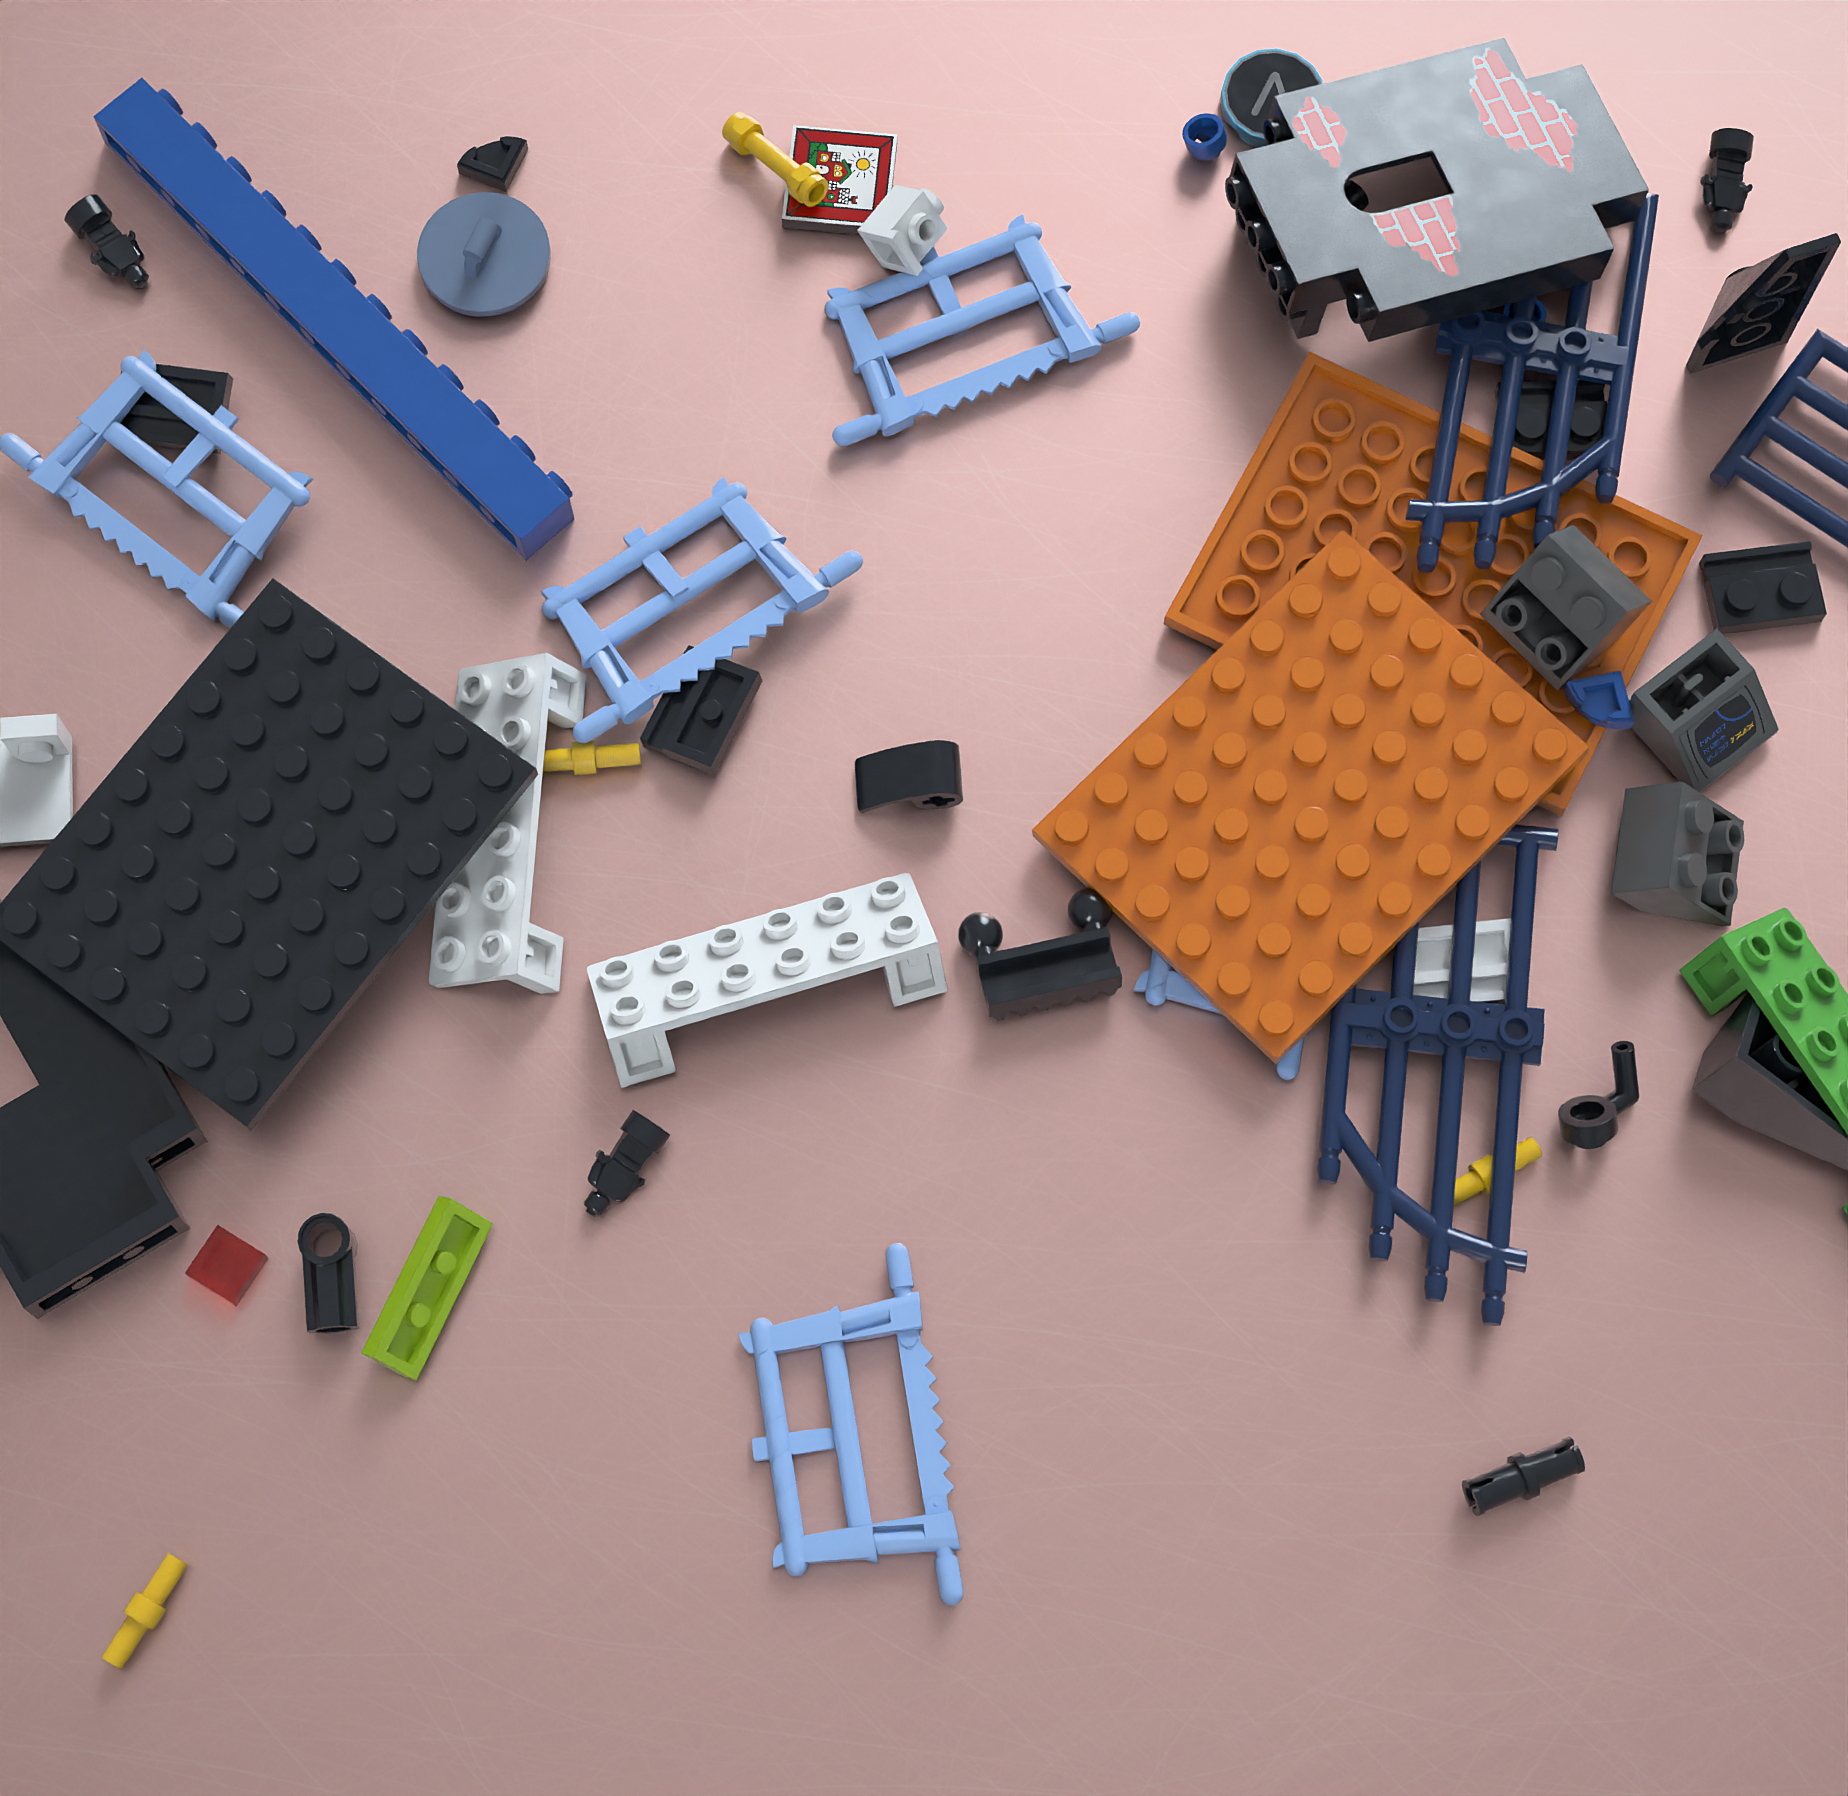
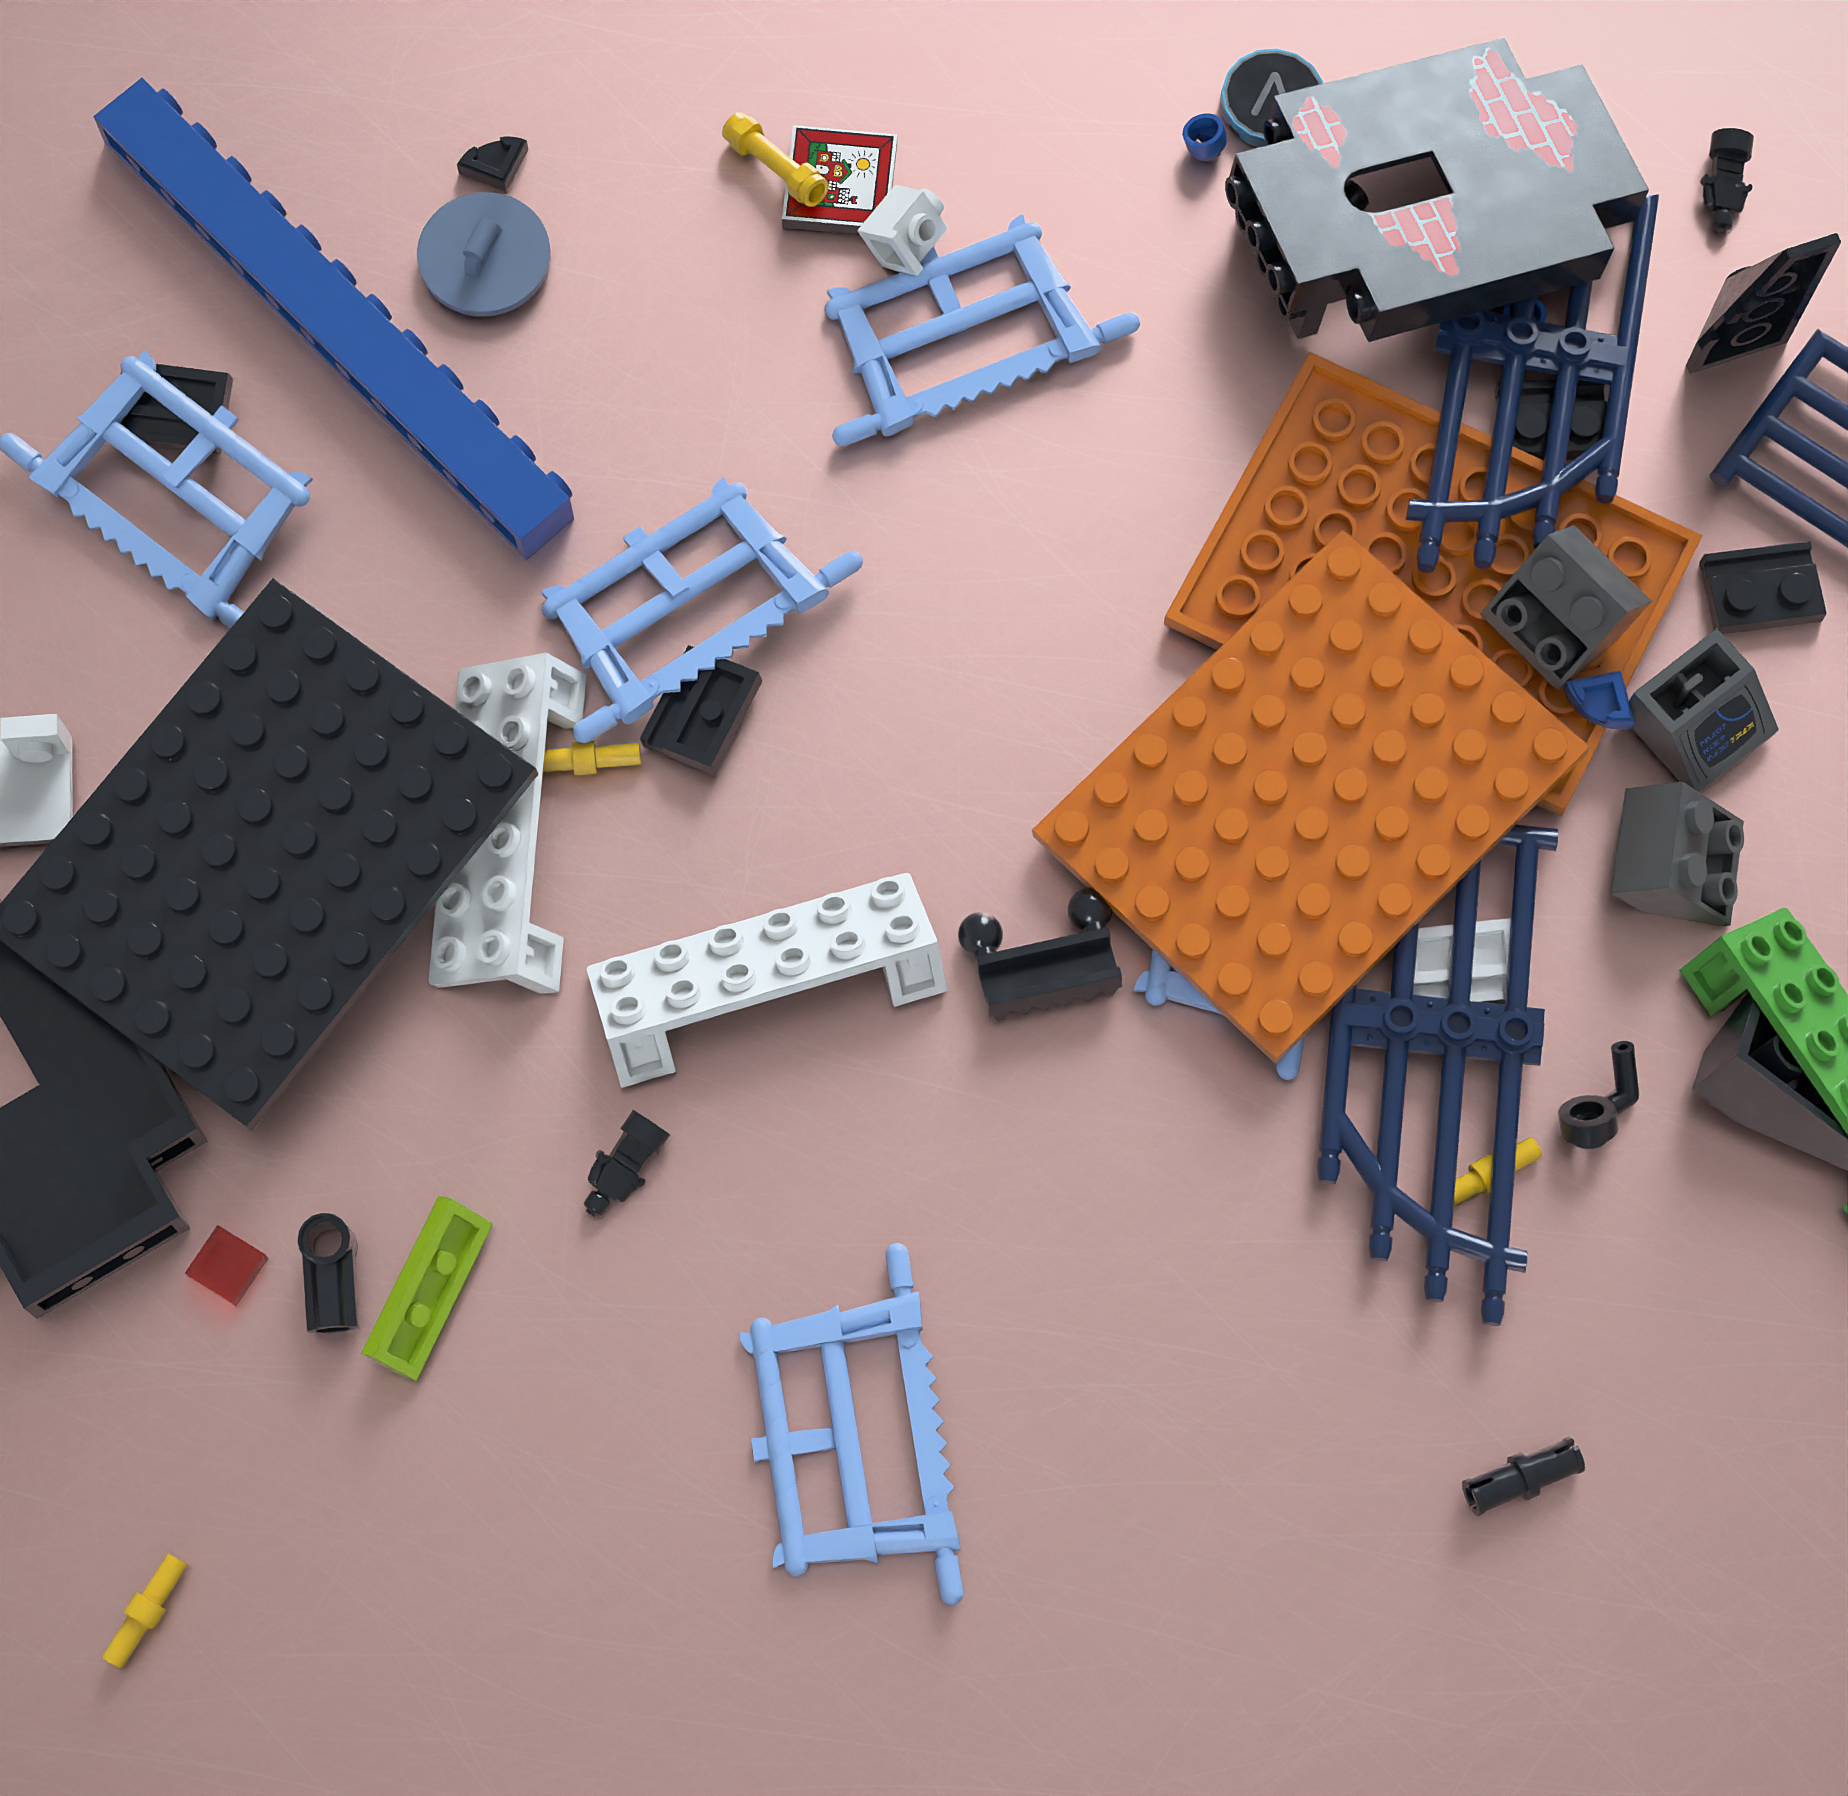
black piece [64,194,149,289] -> none
black panel [855,740,963,813] -> none

